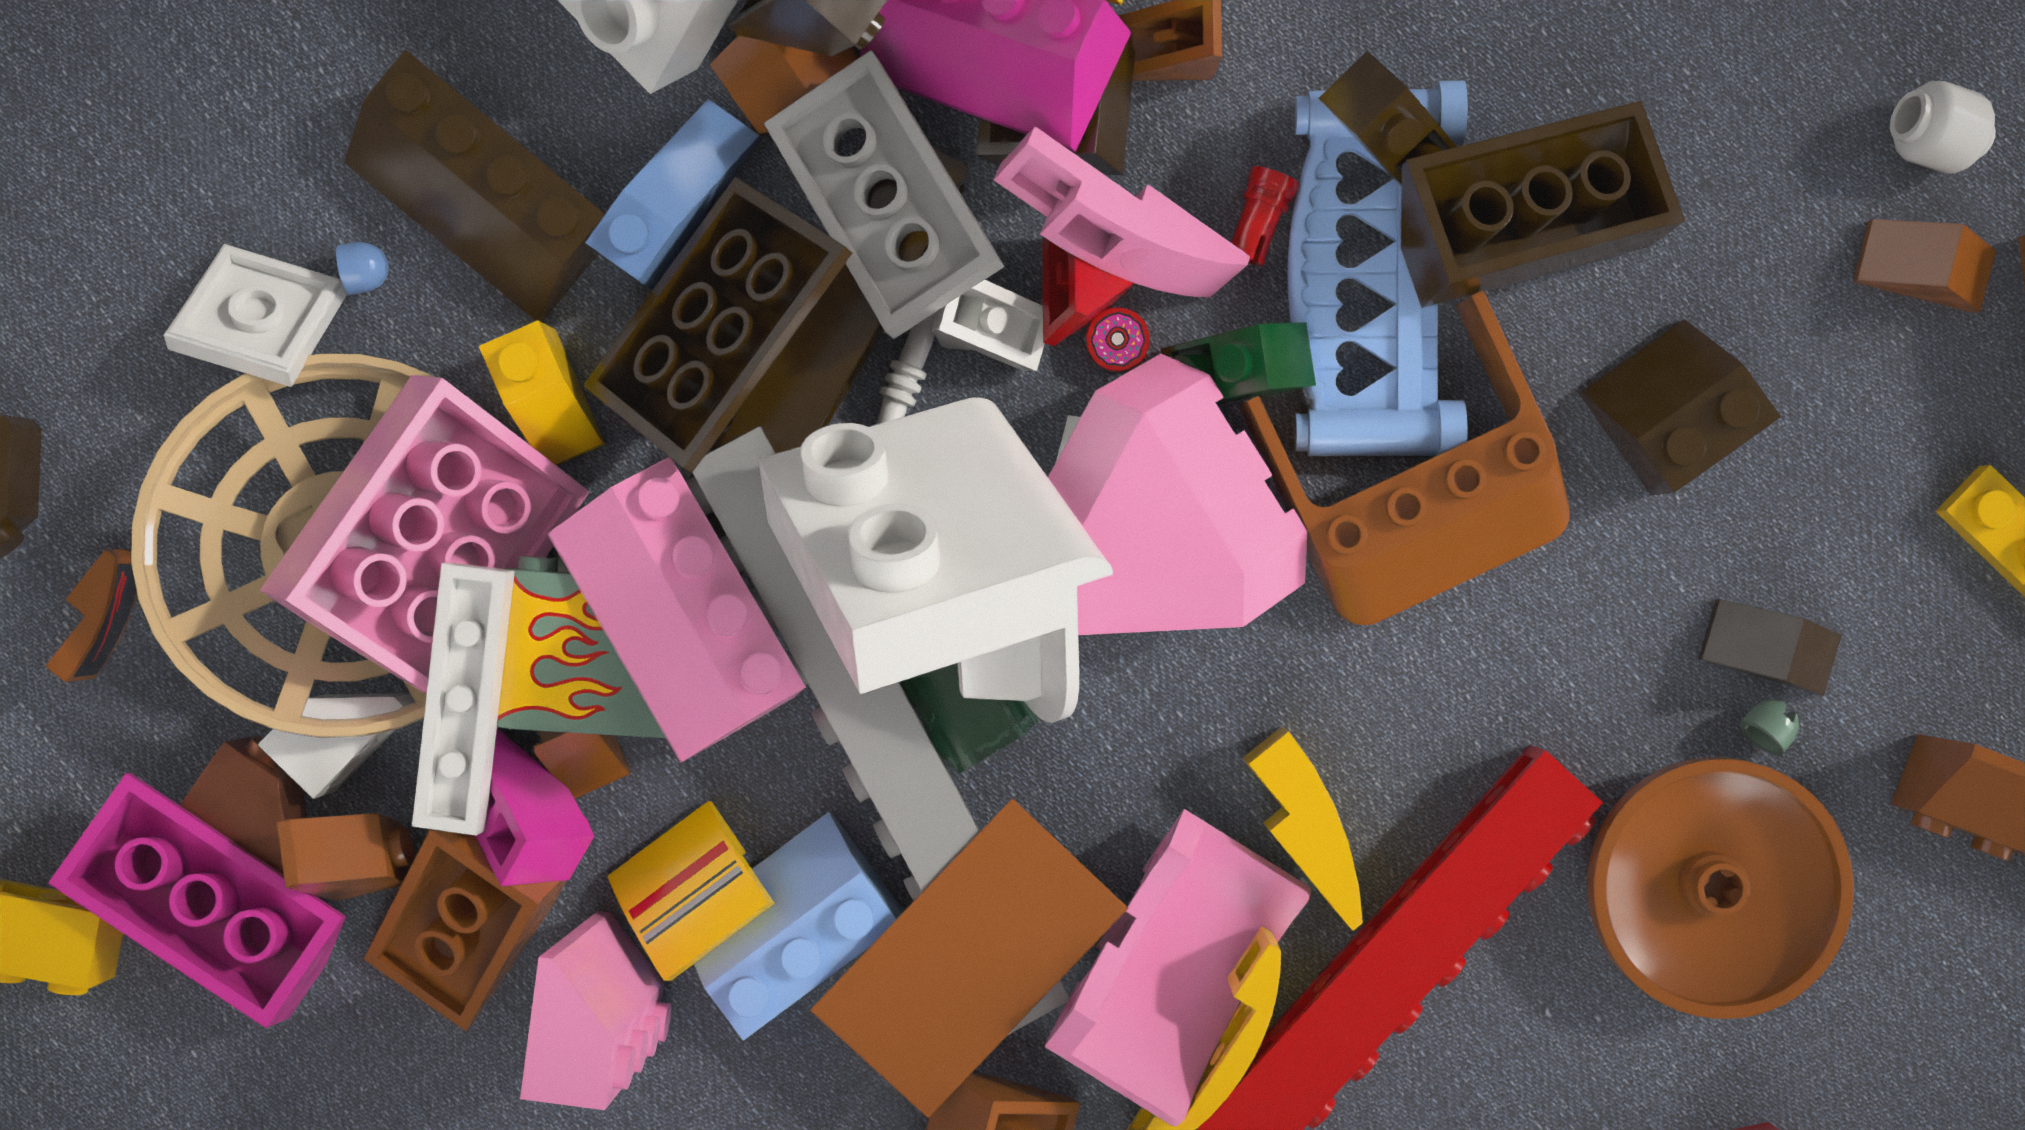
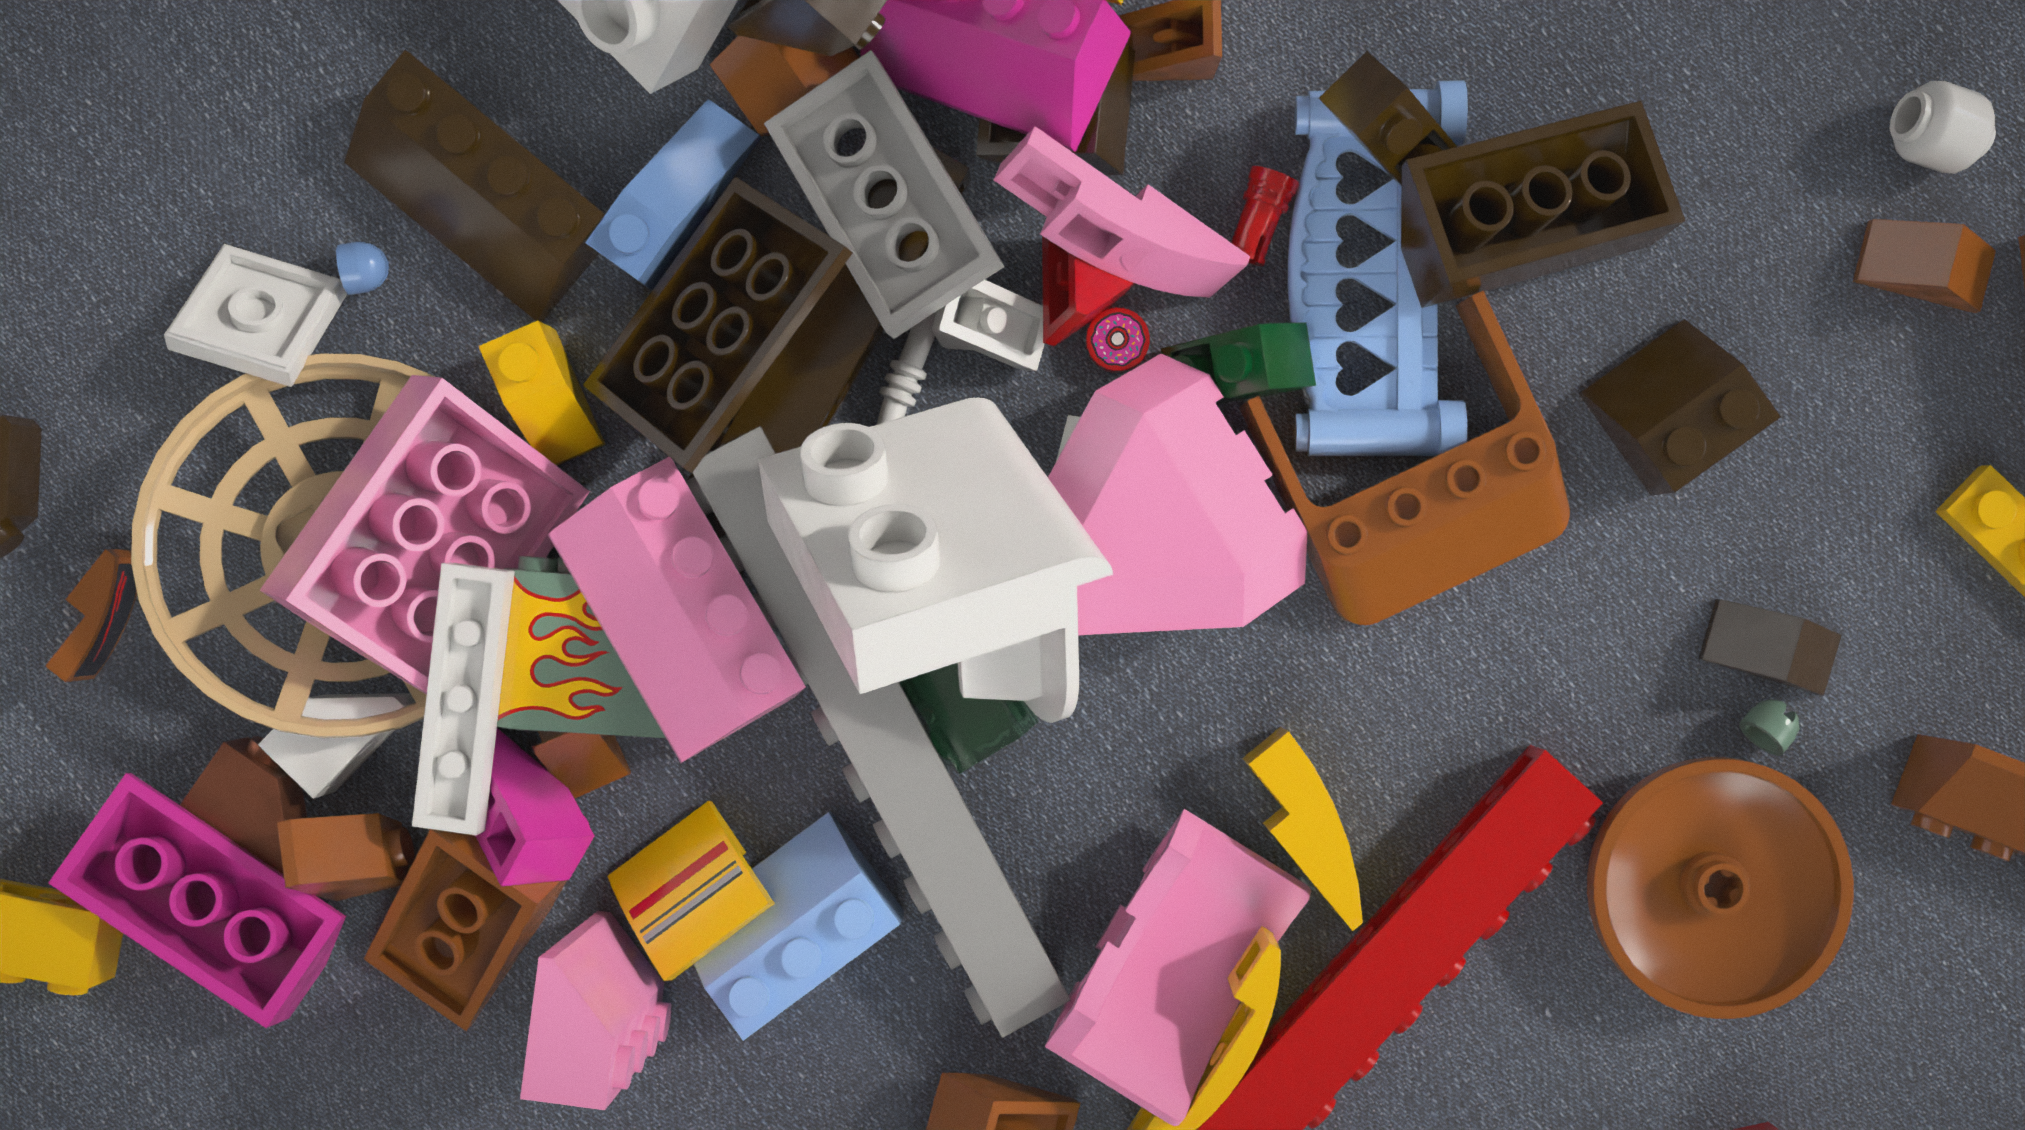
dark orange sticker [810,798,1128,1118] -> none

